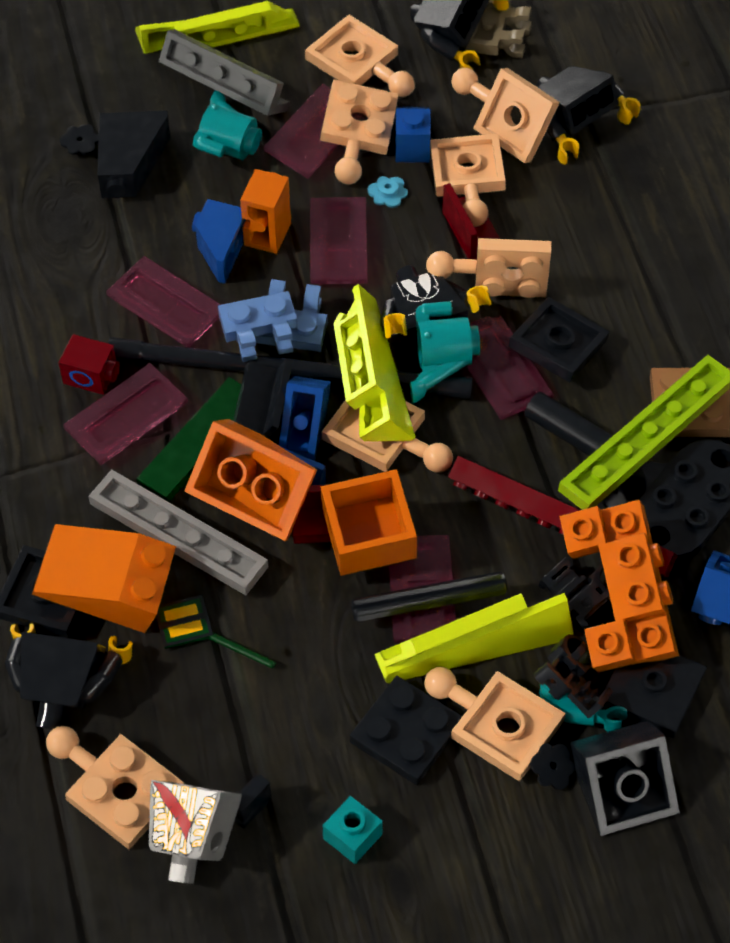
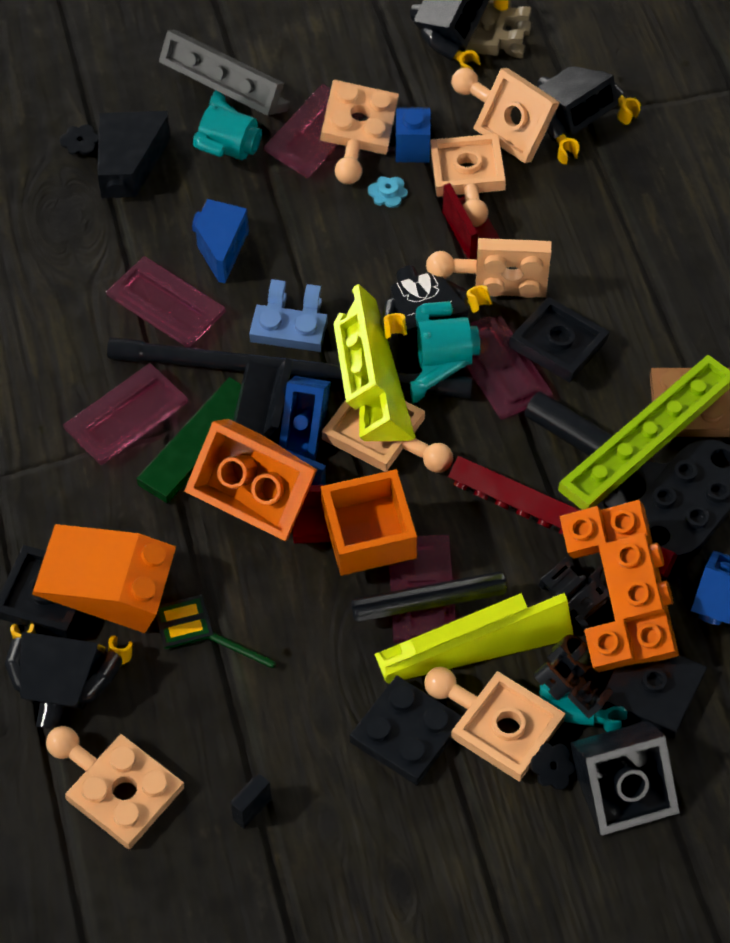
dark red brick [58,334,120,395] -> none
light grey plate [88,469,268,595] -> none
neon yellow wedge [135,1,299,54] -> none
torso [149,780,242,884] -> none
medium blue plate [218,291,298,362] -> none
orange brick [240,169,291,254] -> none
light nougat plate [305,15,415,98] -> none
clear pink piece [310,197,367,284] -> none
teal plate [322,795,383,864] -> none

